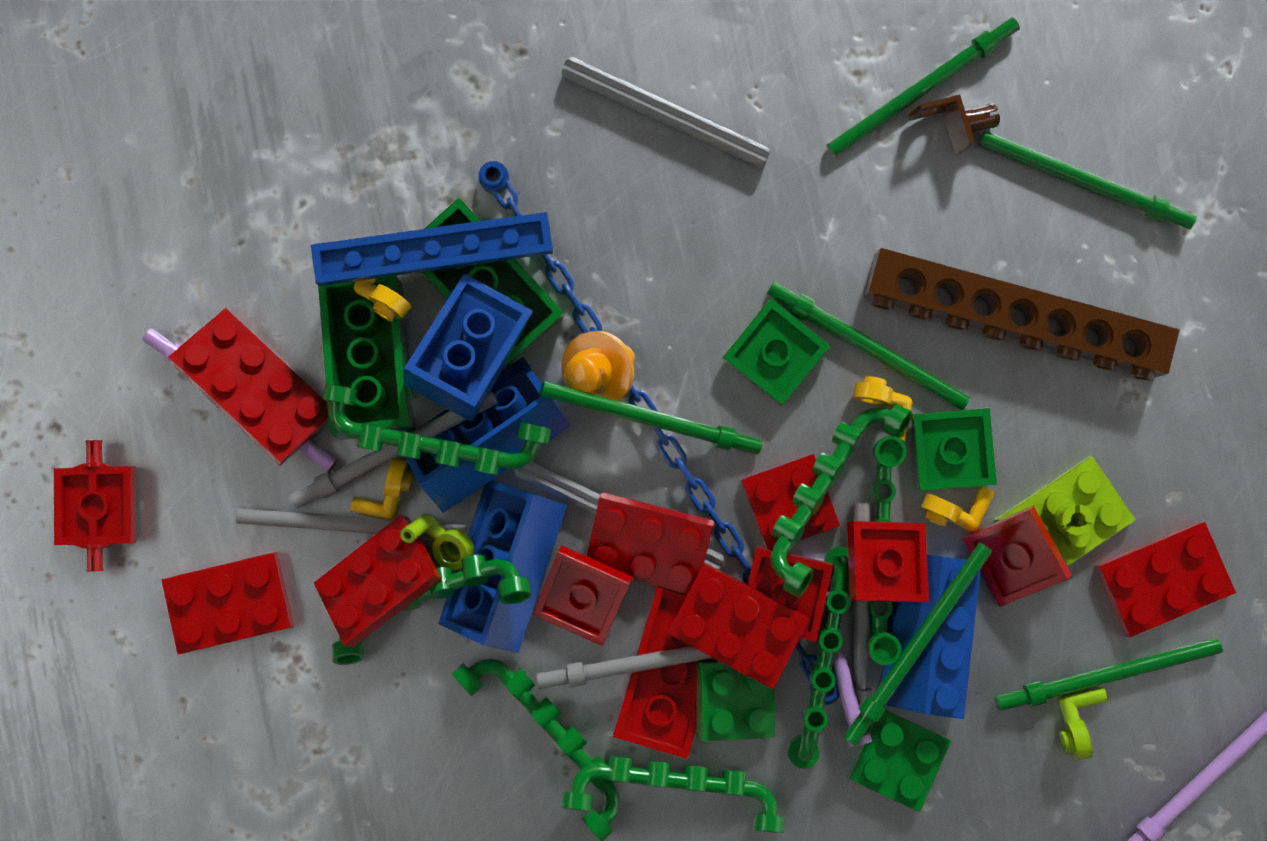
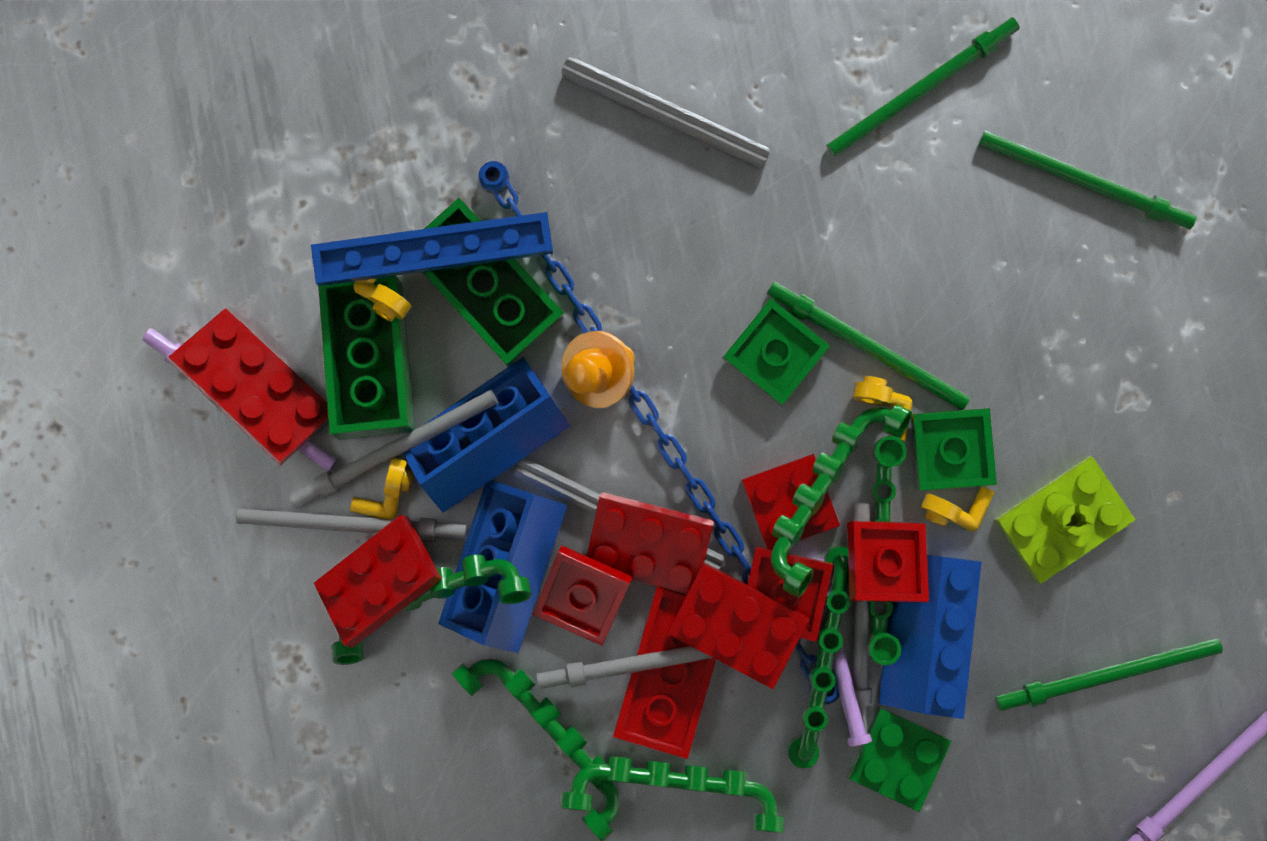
red plate [54,440,136,572] -> none
red plate [161,552,294,655] -> none
green bar [323,384,551,475] -> none
lime plate [400,513,474,570] -> none
blue slope [403,274,533,422] -> none
green bar [540,381,762,455] -> none
green plate [696,660,775,742] -> none
green bar [844,542,993,746] -> none
reddish brown brick [863,248,1180,381] -> none
reddish brown bracket [908,94,1000,154] -> none
red plate [963,505,1072,607] -> none
lime plate [1059,687,1108,761] -> none
red plate [1095,522,1236,638] -> none

